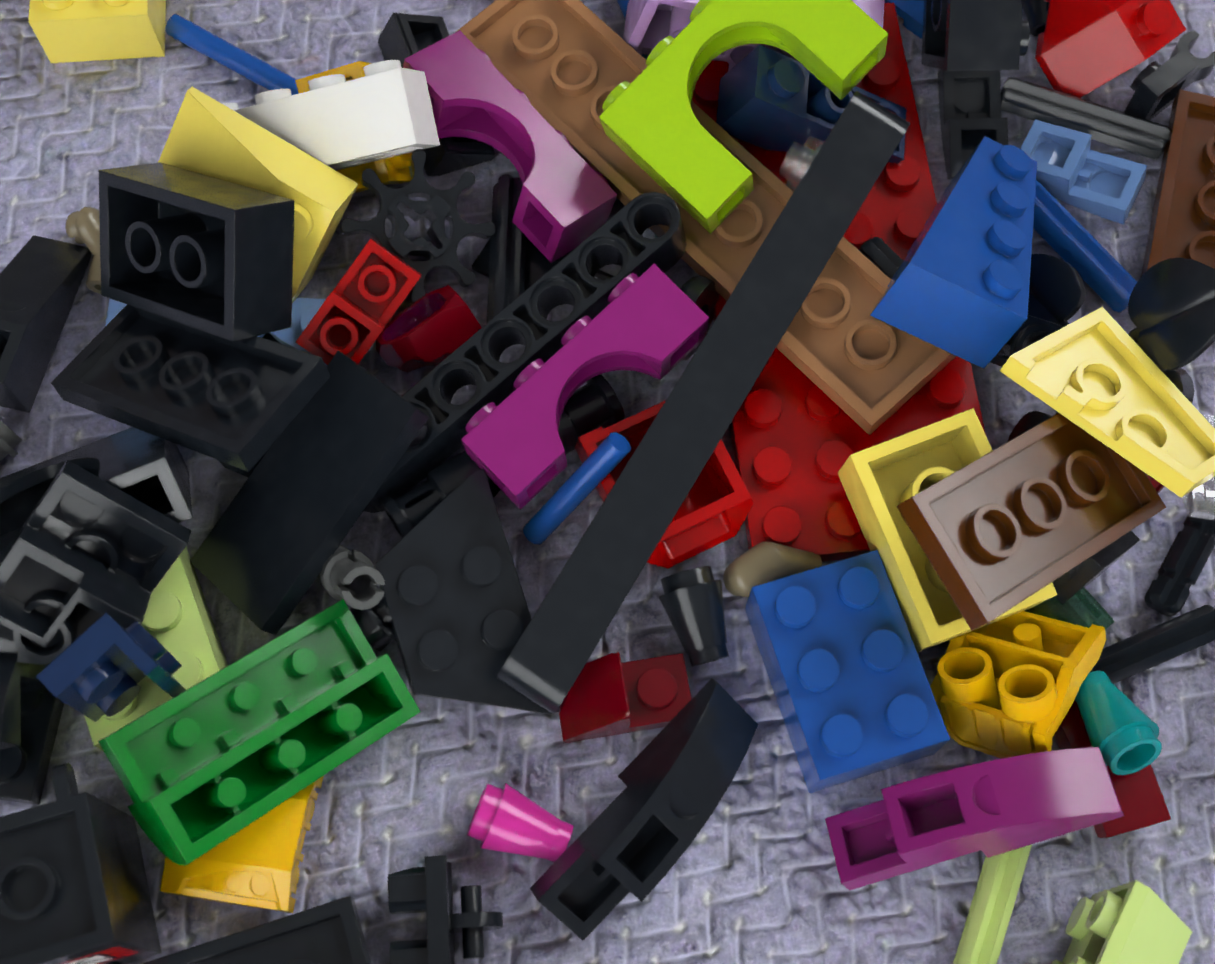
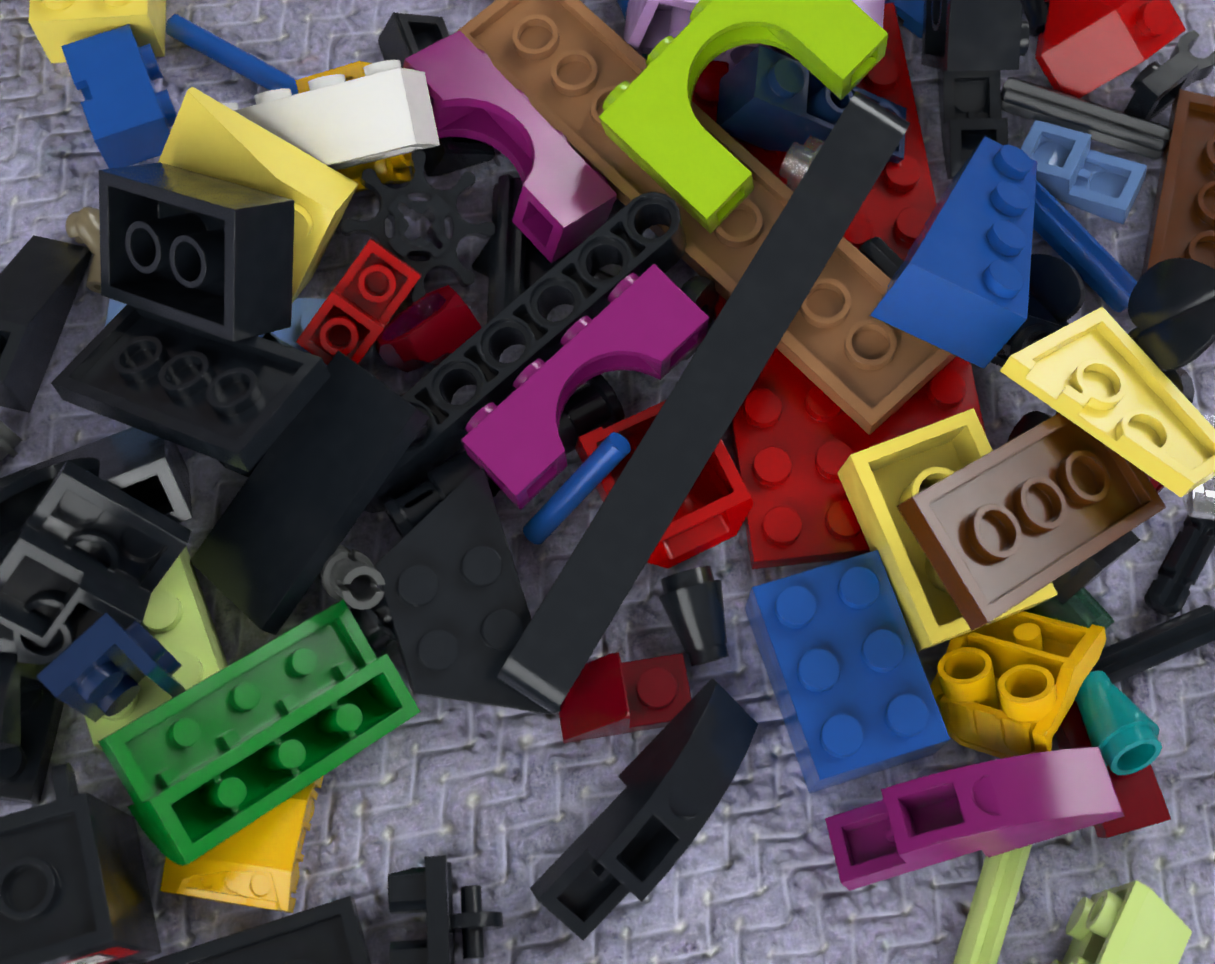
dark pink cone [467,783,573,862] -> none
dark tan arm [723,542,822,597] -> none
none -> blue brick [61,24,177,169]

